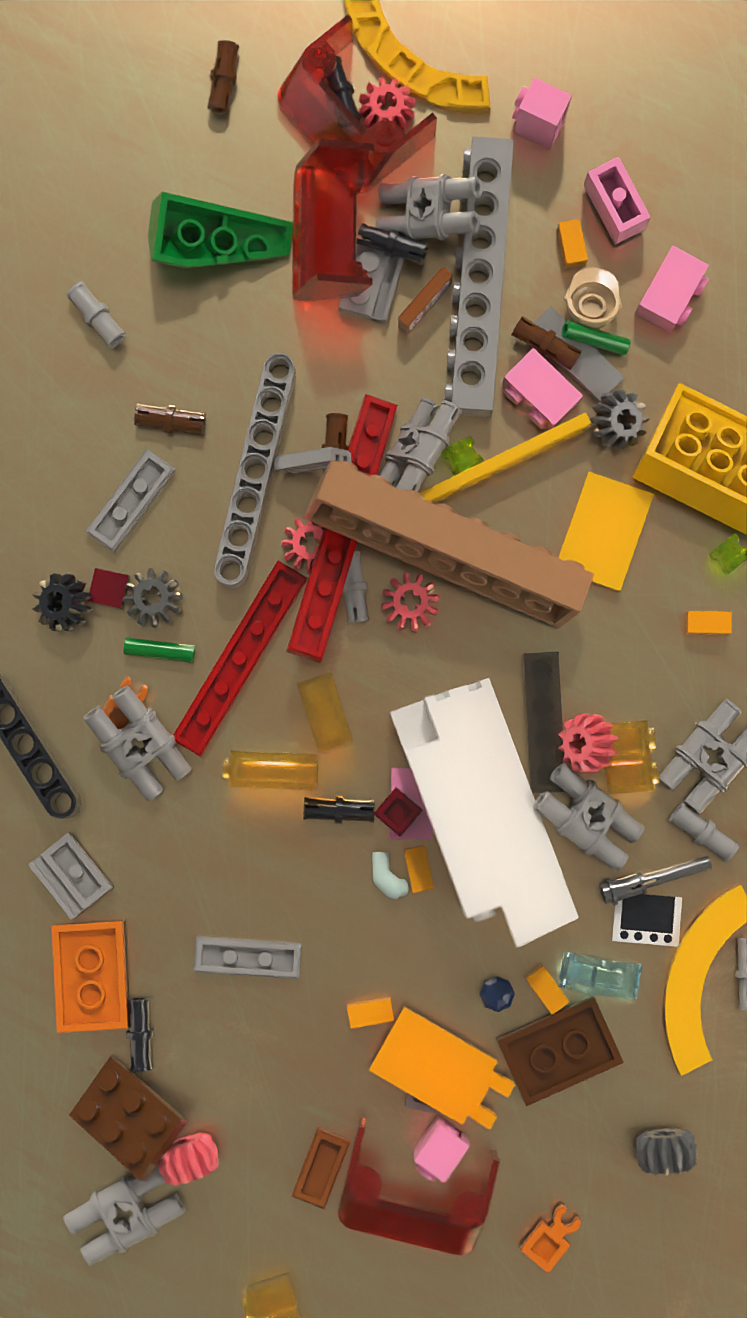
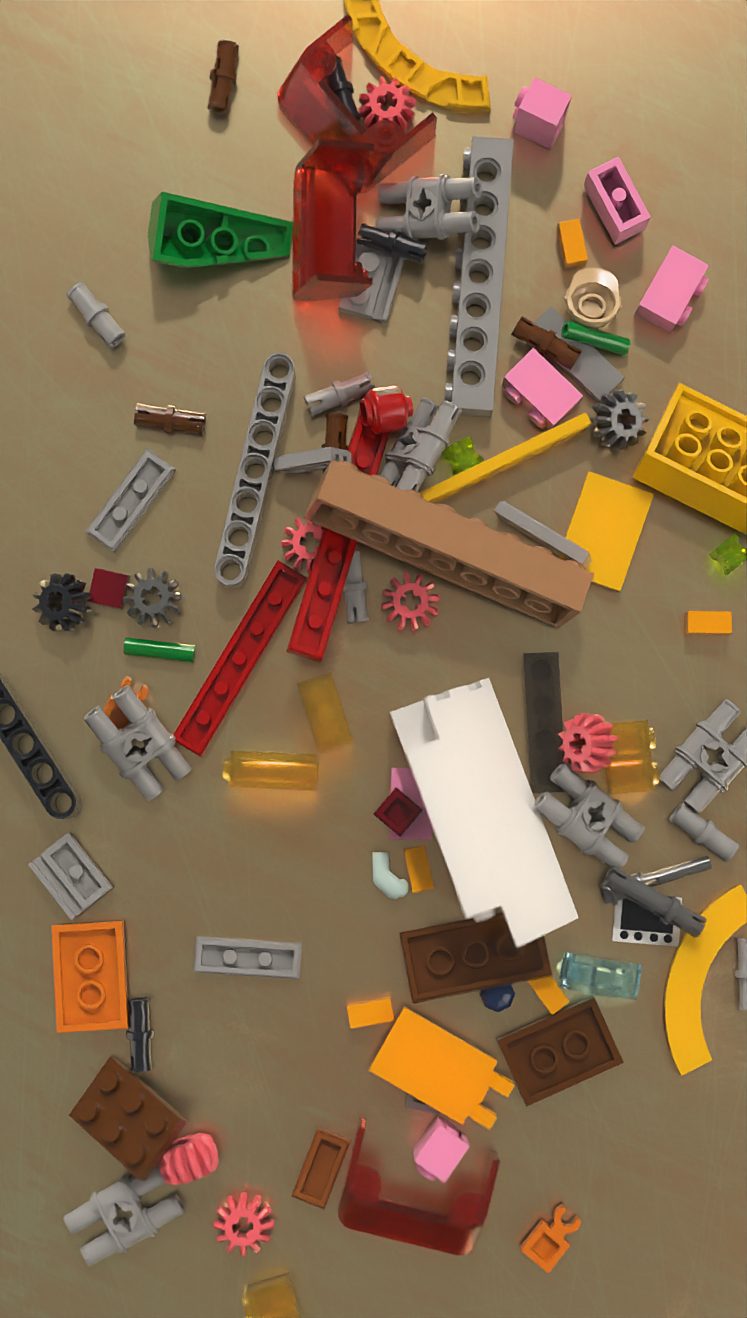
black pin [303,796,375,824] -> none
dark orange tile [398,267,453,335] -> none
dark grey gear [635,1128,698,1175] -> none
none -> coral gear [213,1192,275,1256]
none -> light grey pin [304,371,375,417]
none -> red head [360,386,413,434]
none -> reddish brown tile [399,912,552,1004]
none -> light grey tile [494,500,592,570]
none -> dark grey pin [603,866,706,938]

